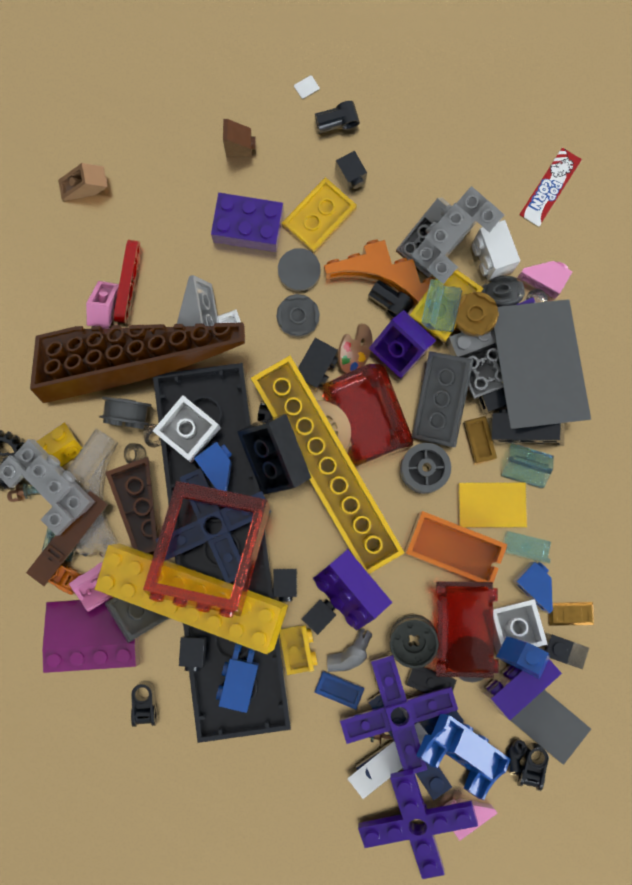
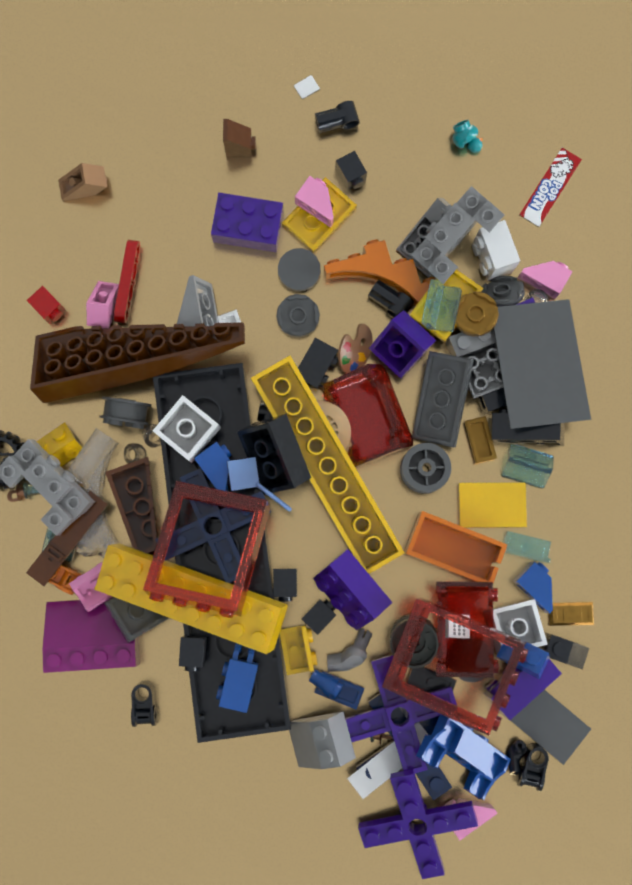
none -> red brick [26,285,65,324]
none -> medium blue piece [227,457,292,512]
none -> light grey slope [289,712,356,769]
none -> bright pink slope [295,176,334,228]
none -> blue cone [309,670,344,700]
none -> clear red window [382,597,529,736]
none -> white tile [445,614,470,639]
none -> teal animal [452,119,483,153]

